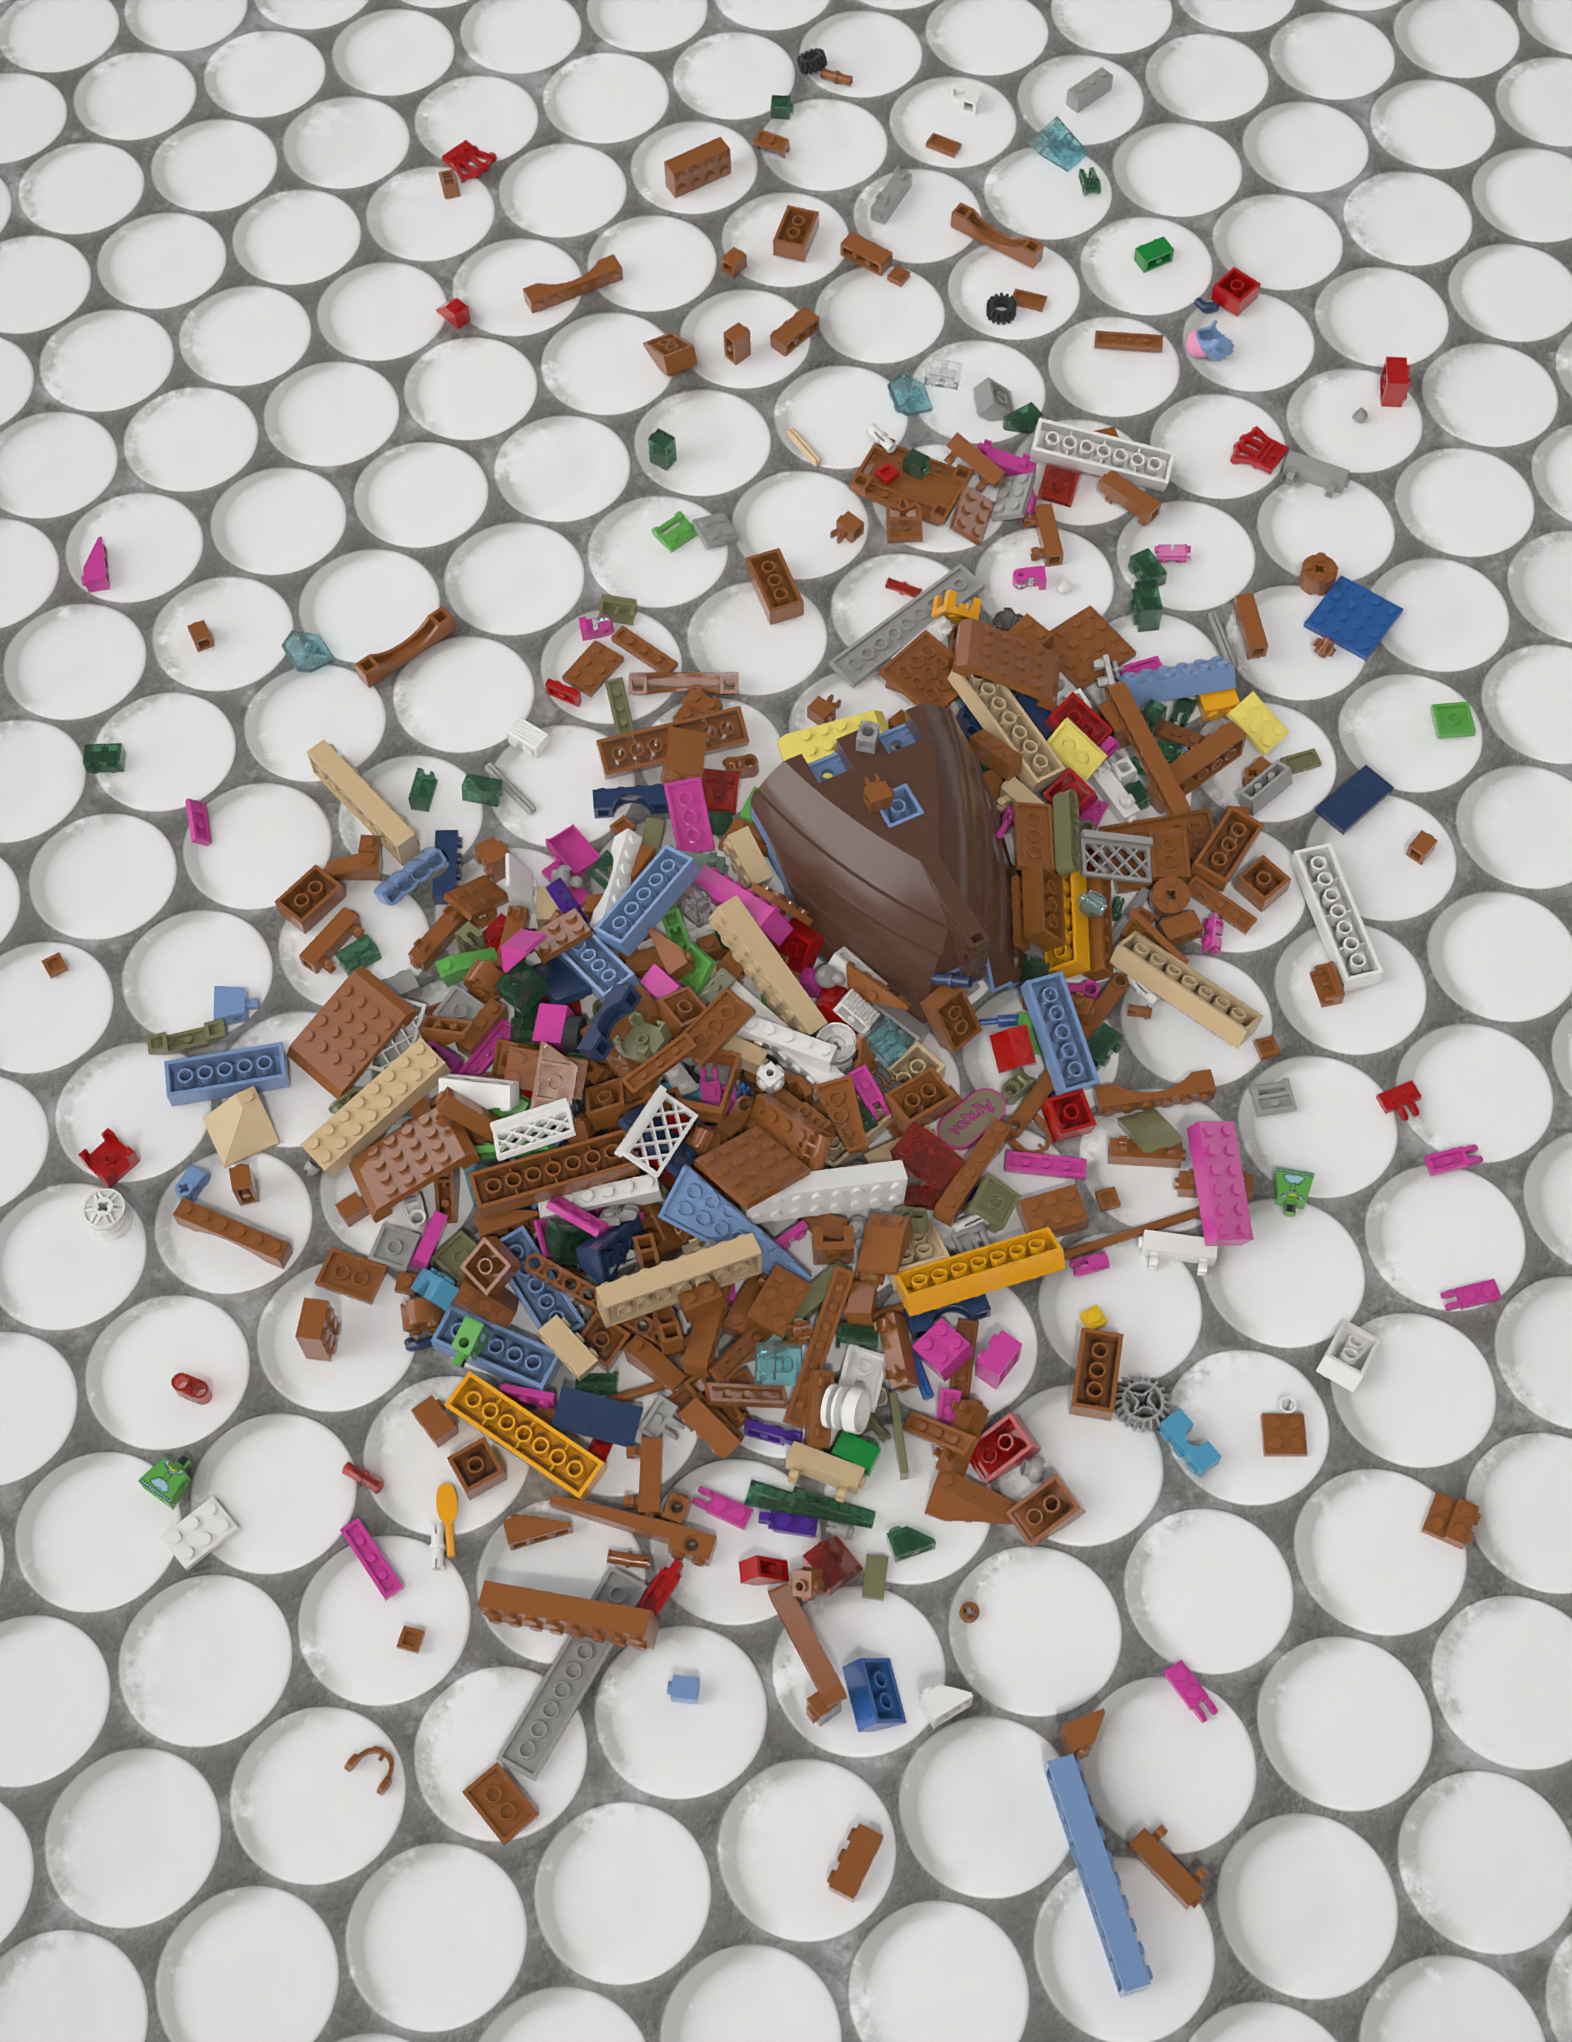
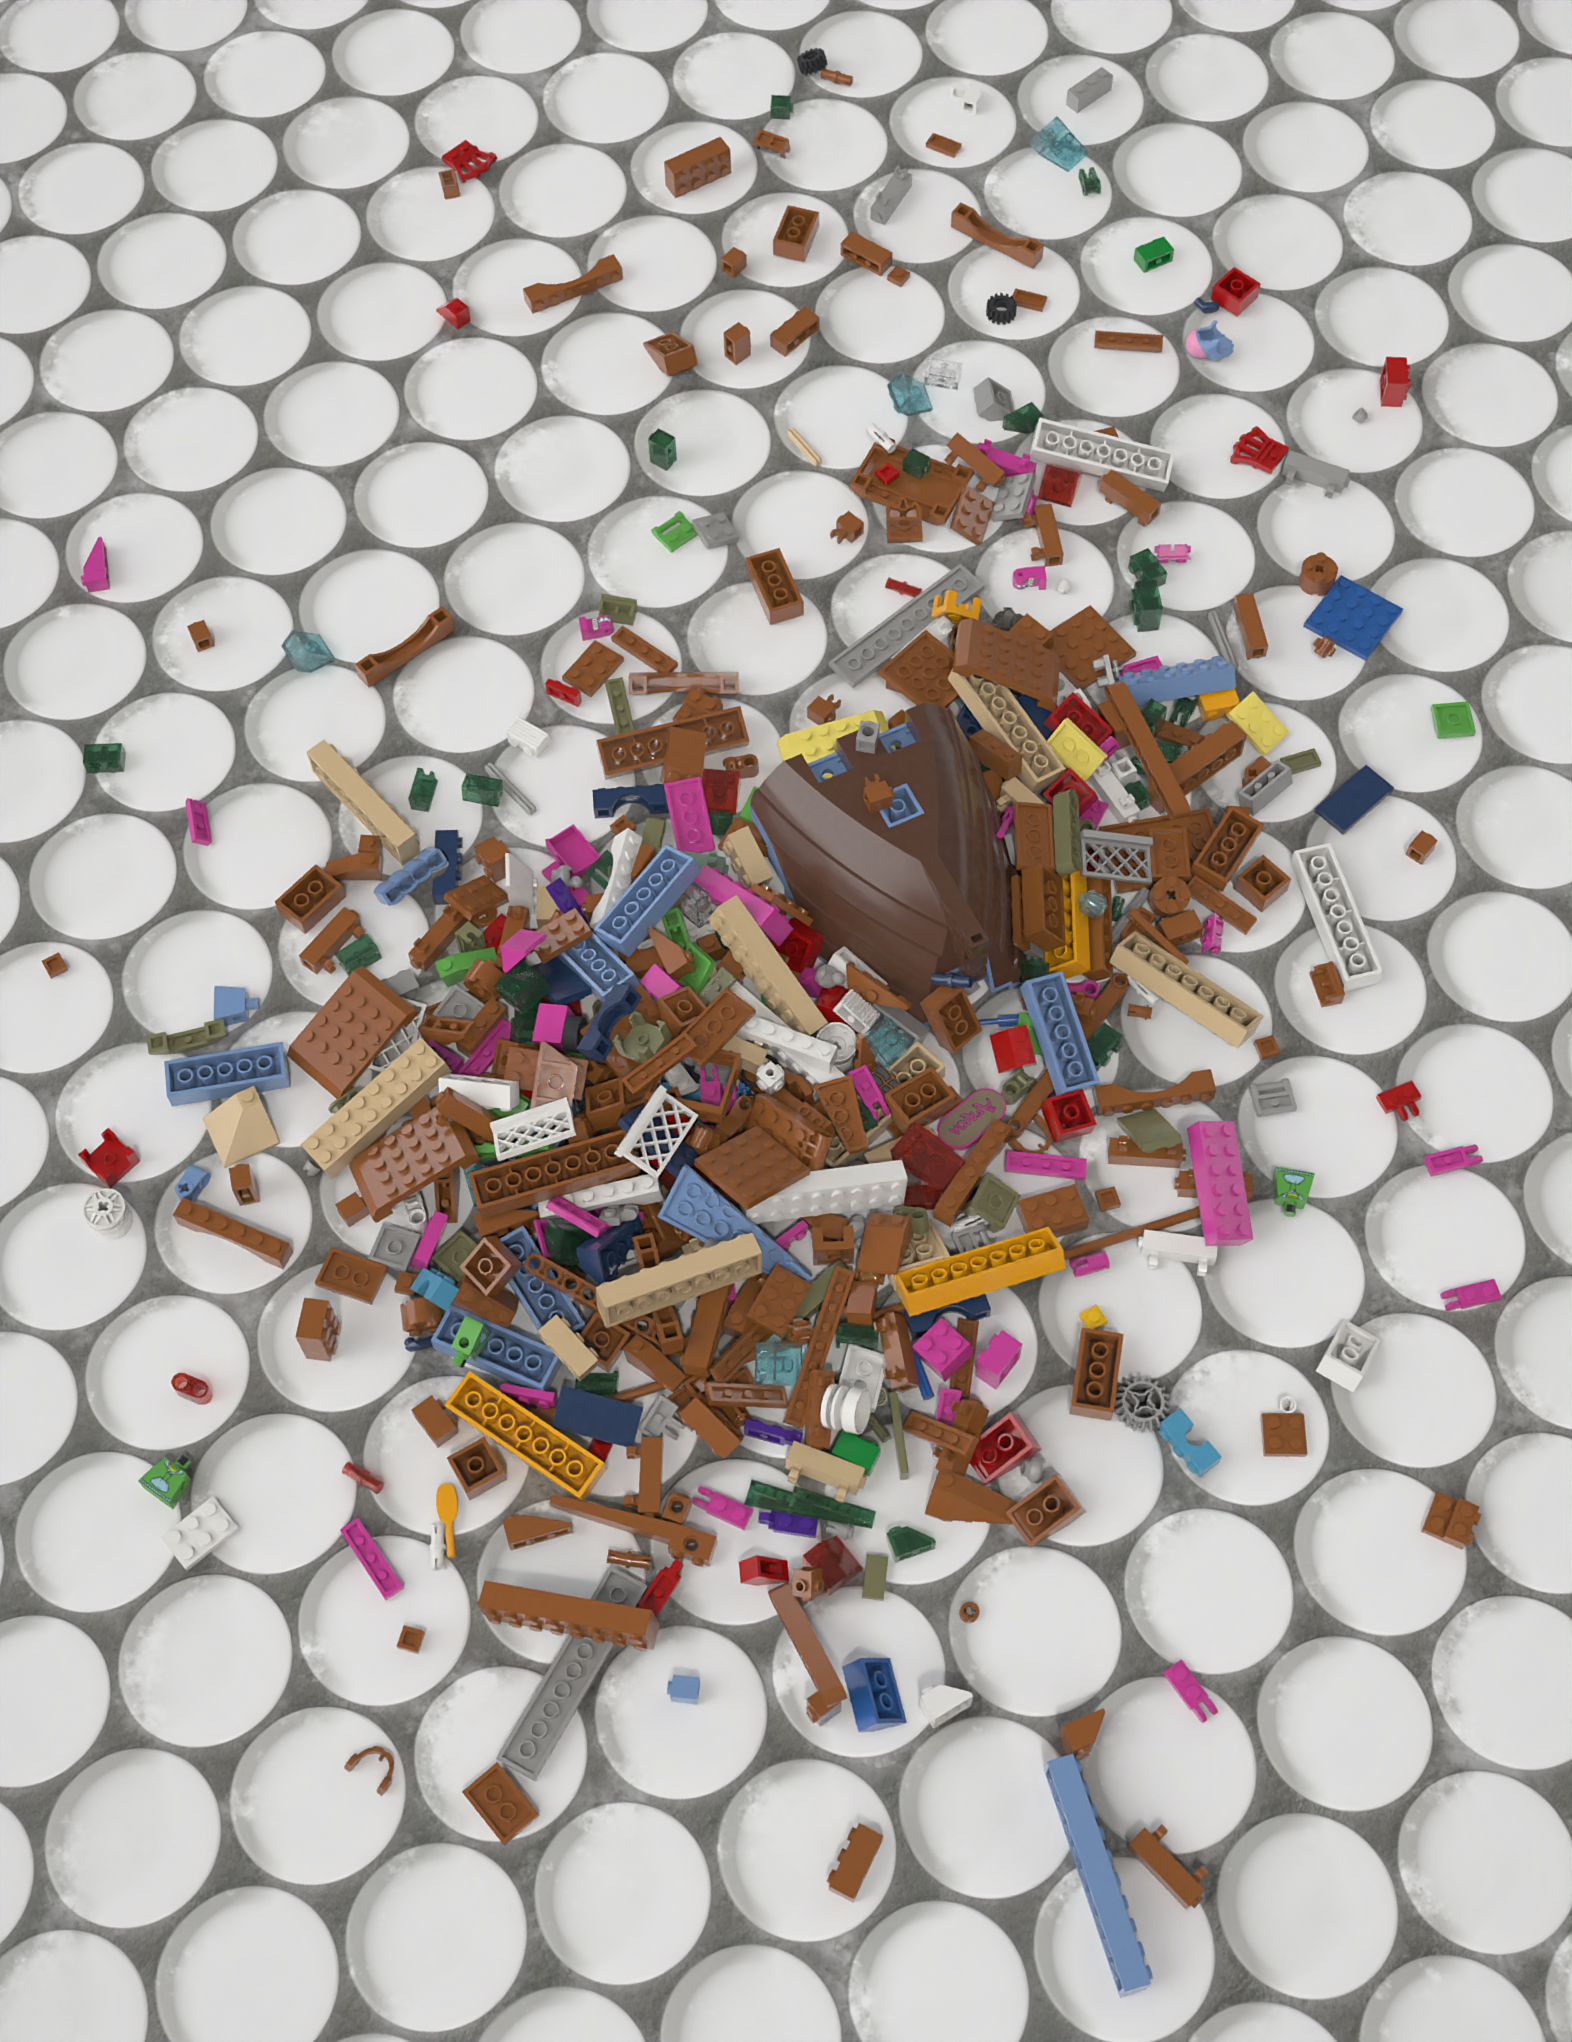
dark orange brick [677,1279,726,1323] -> none

